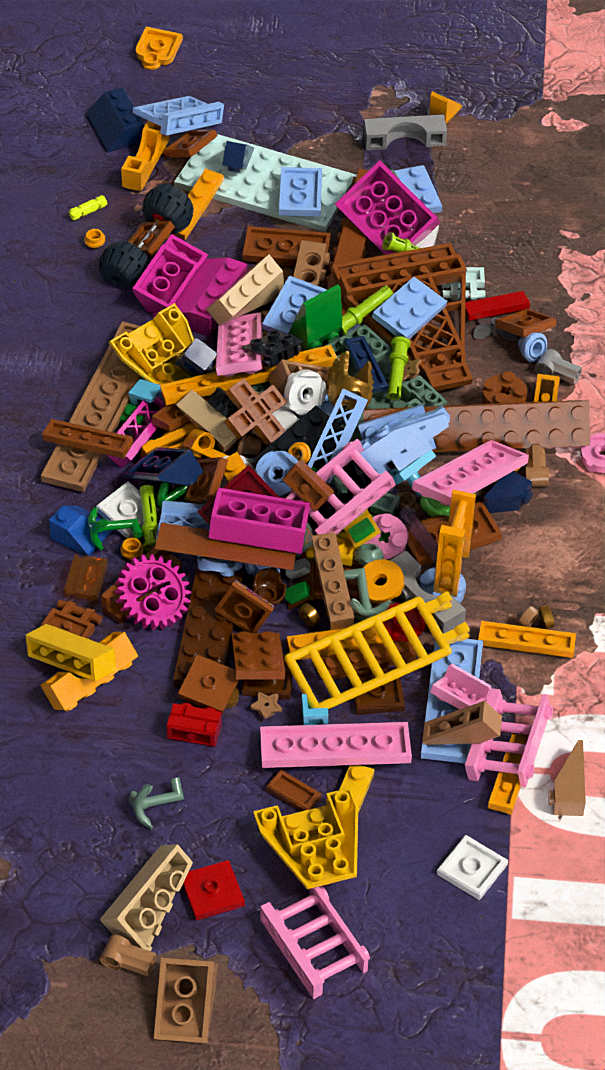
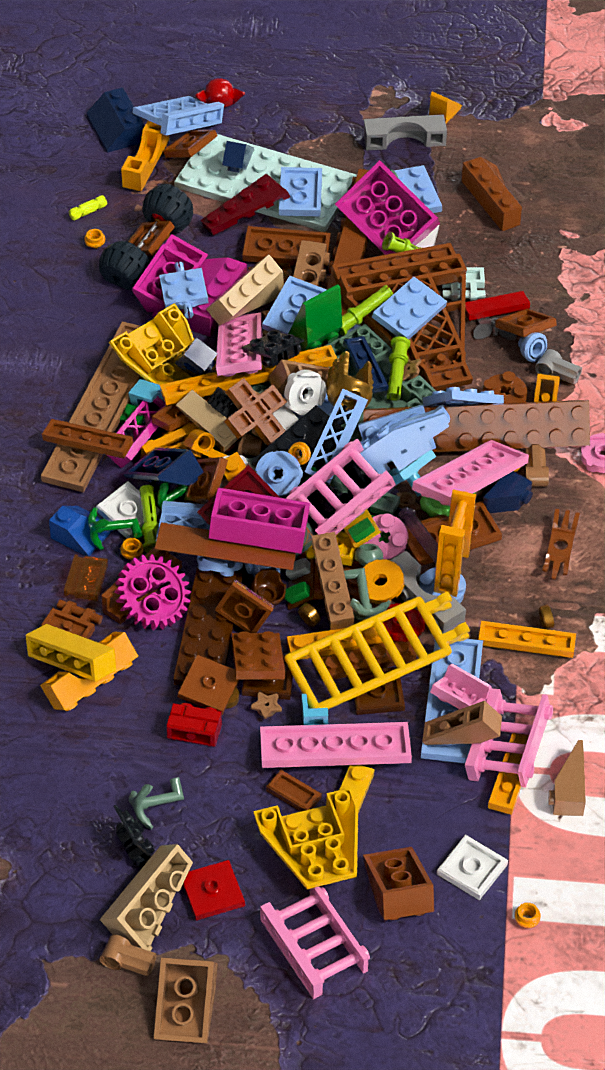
light orange plate [136,27,183,70] -> none
light orange plate [173,168,224,240] -> none
dark orange slope [282,460,334,512] -> none
medium nougat tile [518,606,540,627] -> none
none -> black hinge [113,805,155,867]
none -> light blue plate [159,262,209,318]
none -> red piece [195,78,245,107]
none -> dark red wing [200,174,290,235]
none -> dark orange slope [363,847,434,920]
none -> light blue plate [423,387,504,406]
none -> dark orange wedge [462,157,522,231]
none -> light orange plate [514,902,541,928]
none -> dark orange piece [542,509,580,580]

